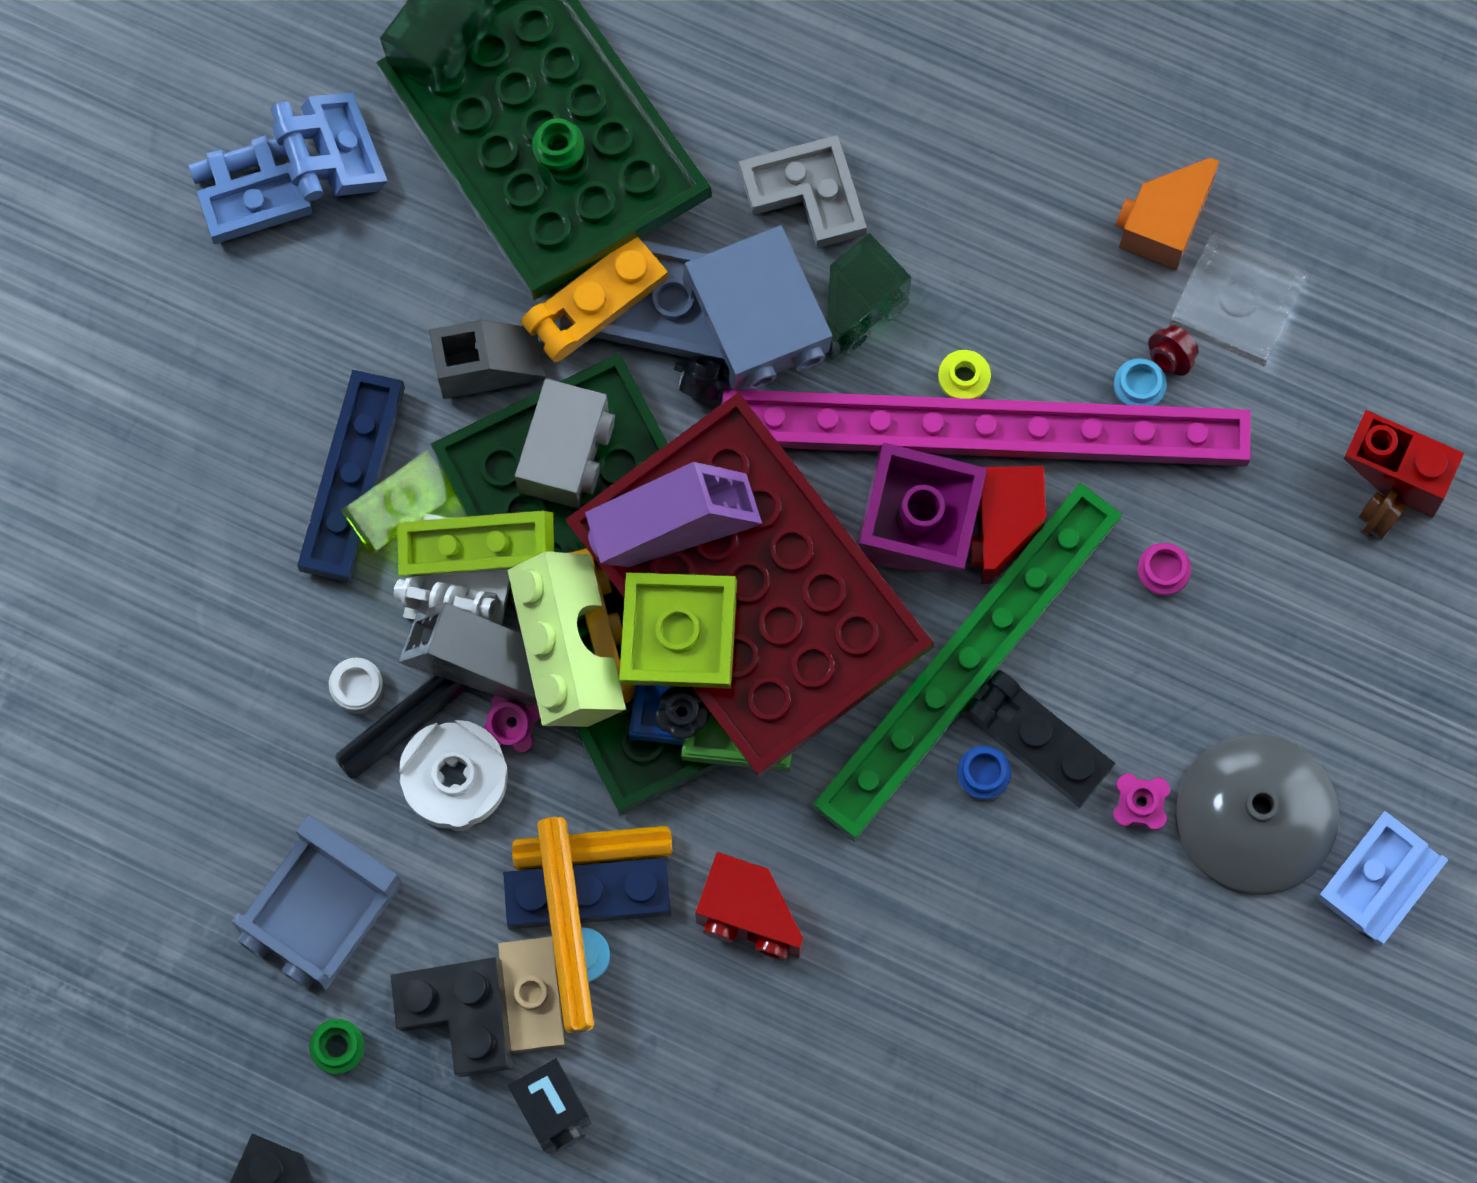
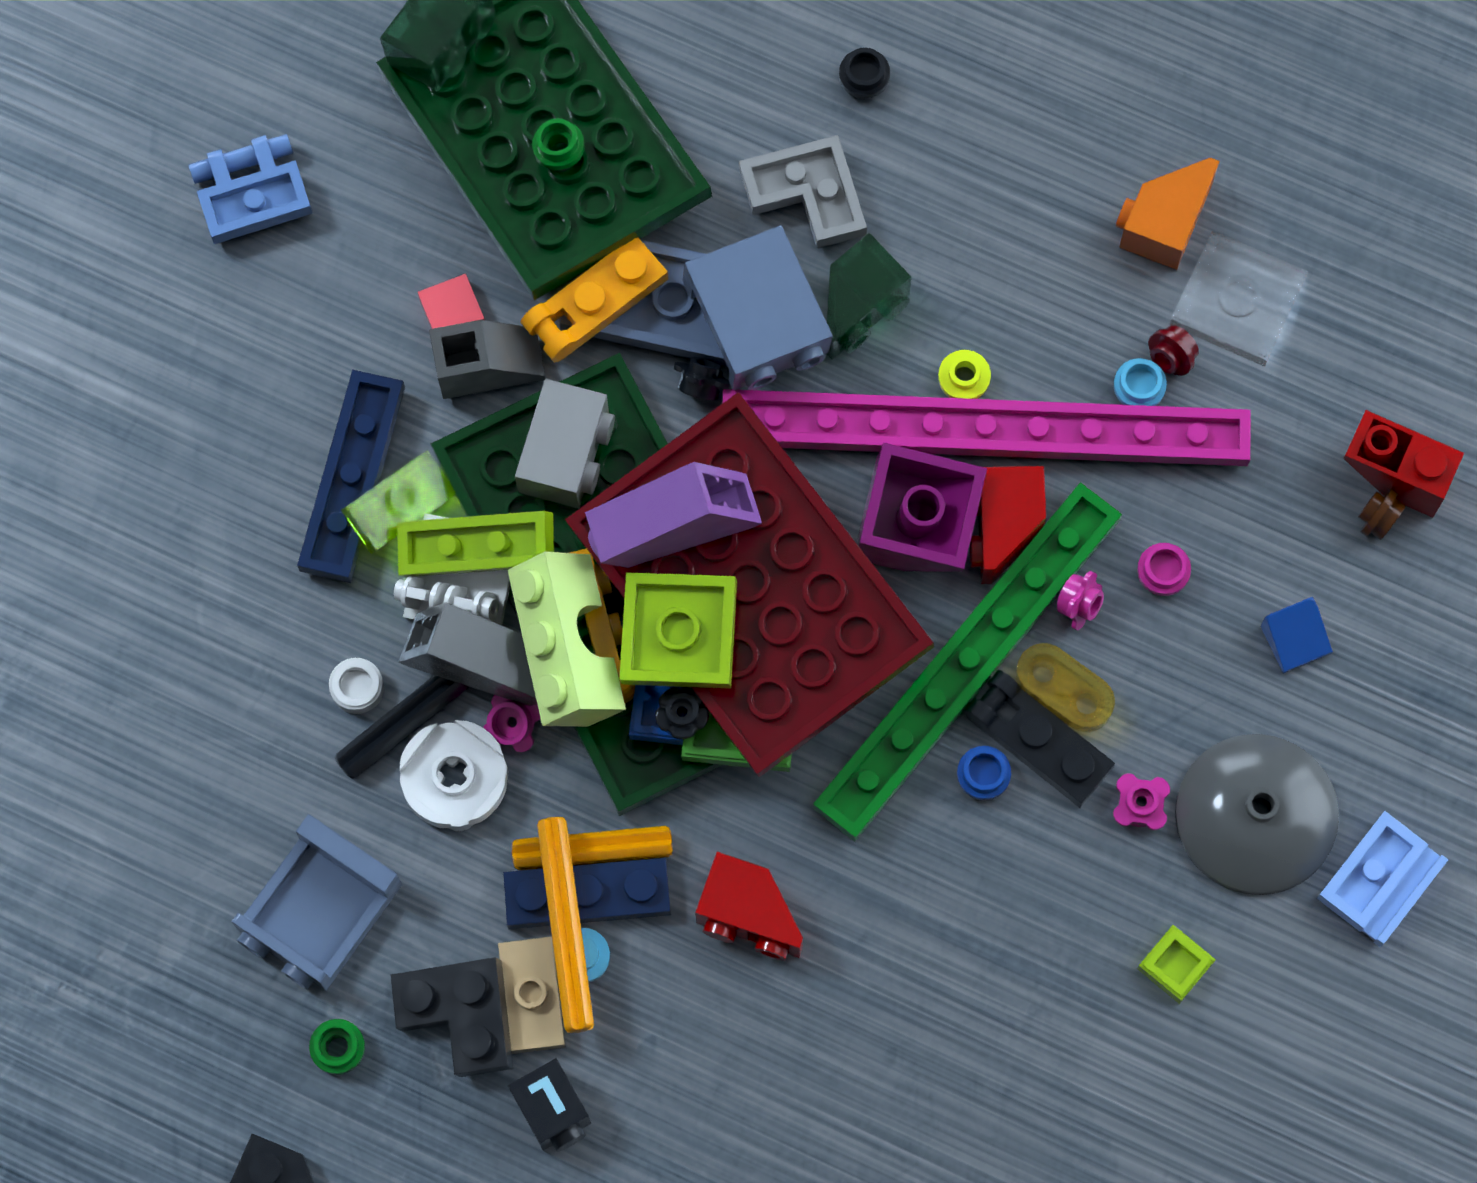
medium blue plate [270,92,387,201] -> none
none -> coral tile [417,273,485,329]
none -> black plate [839,48,890,98]
none -> clear yellow plate [1016,643,1115,732]
none -> dark pink plate [1057,571,1104,630]
none -> lime tile [1137,925,1216,1004]
none -> blue slope [1260,597,1333,674]

